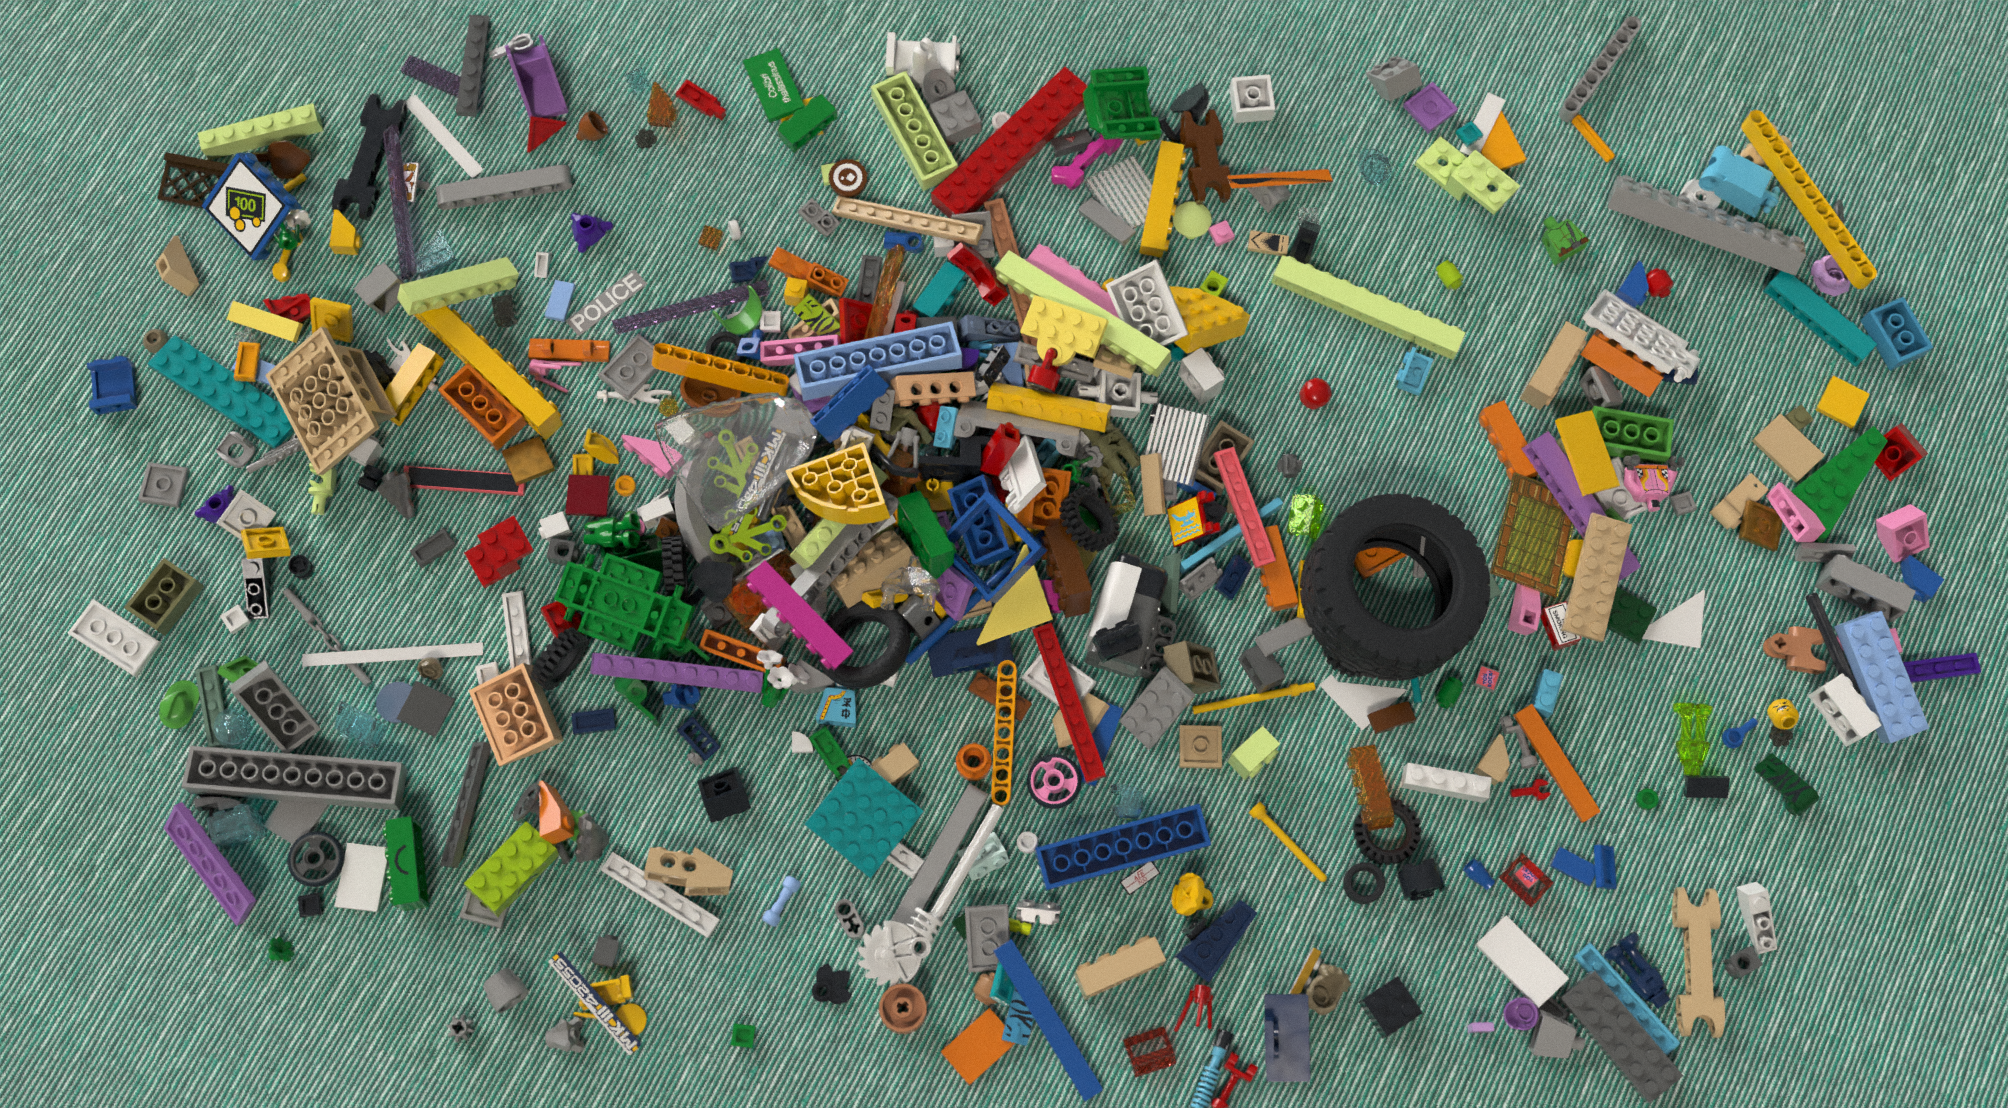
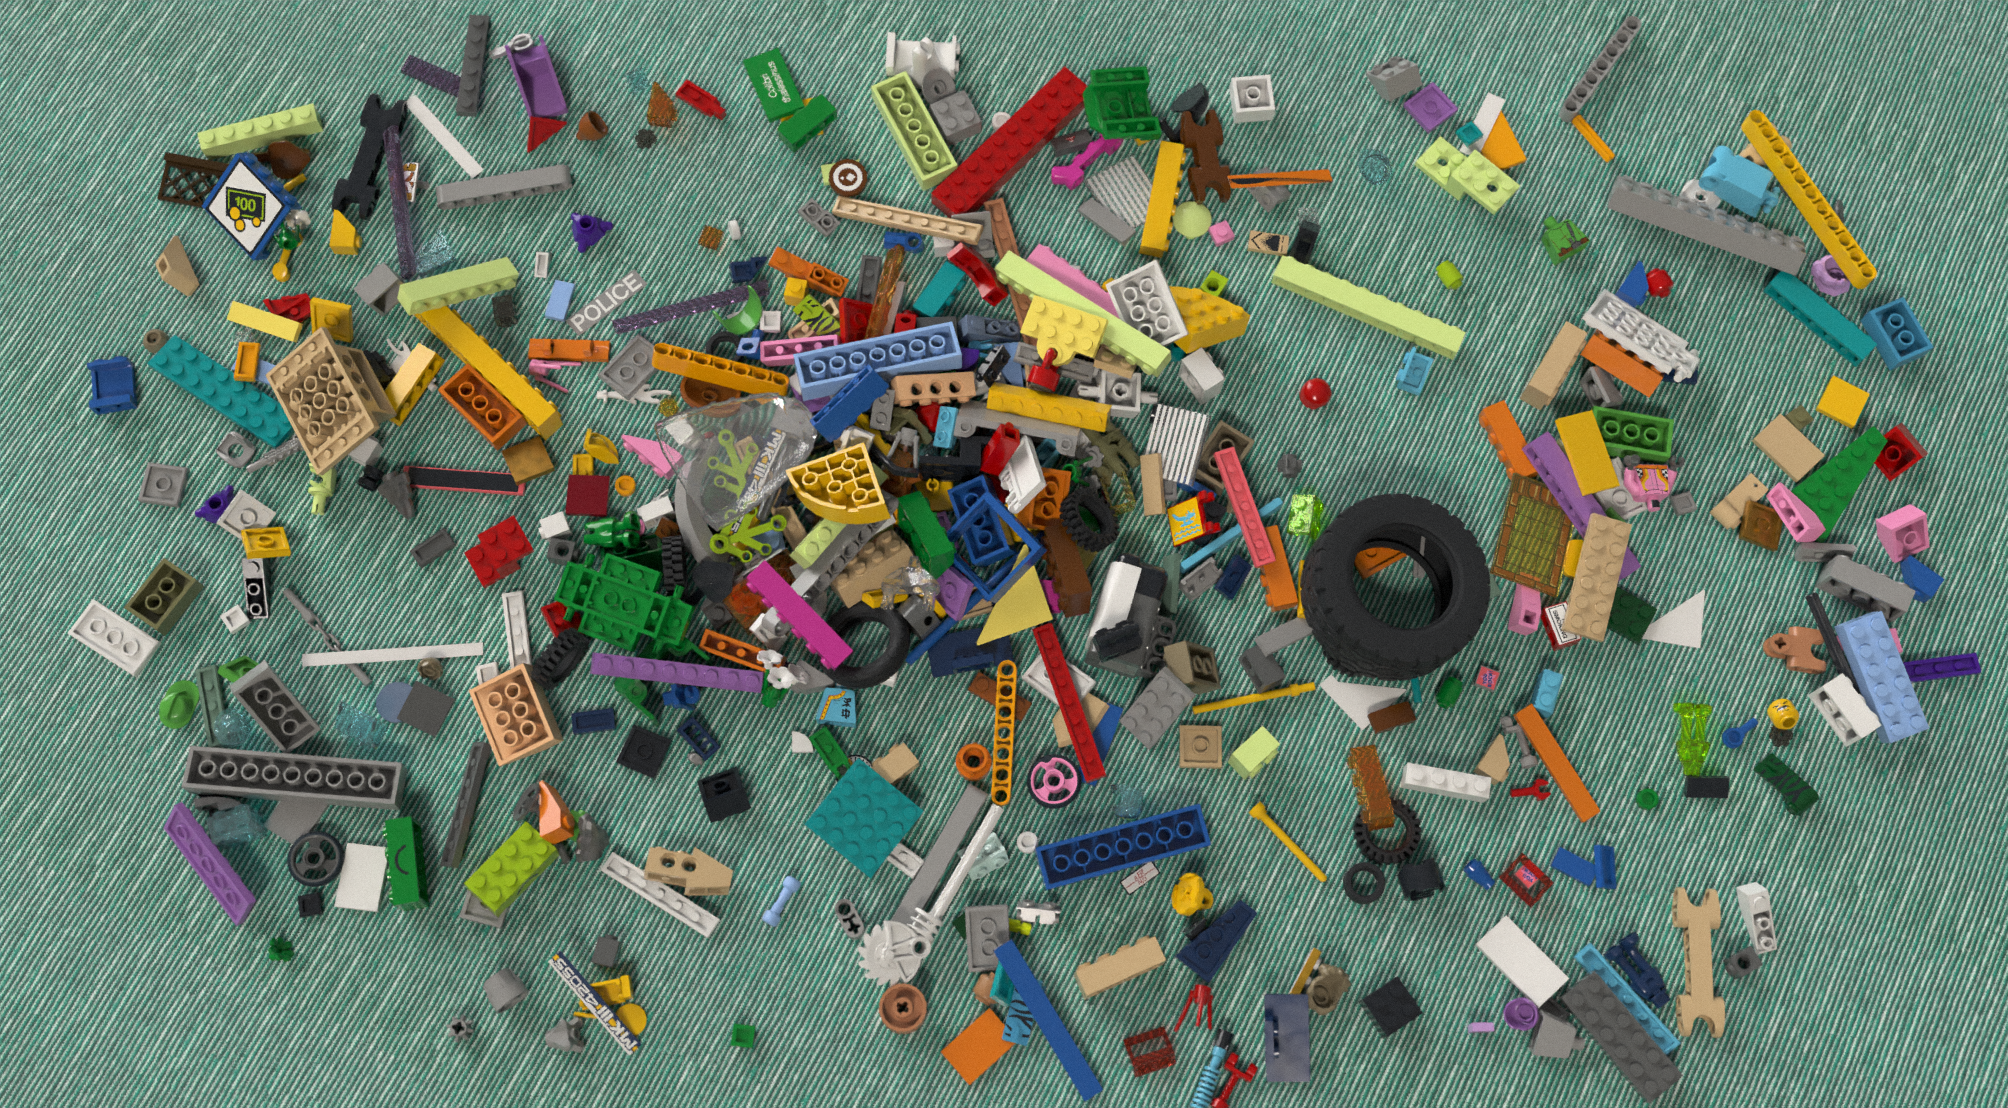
black wheel [288,555,315,580] -> none
black plate [812,963,852,1005] -> none
none -> black tile [616,724,673,780]

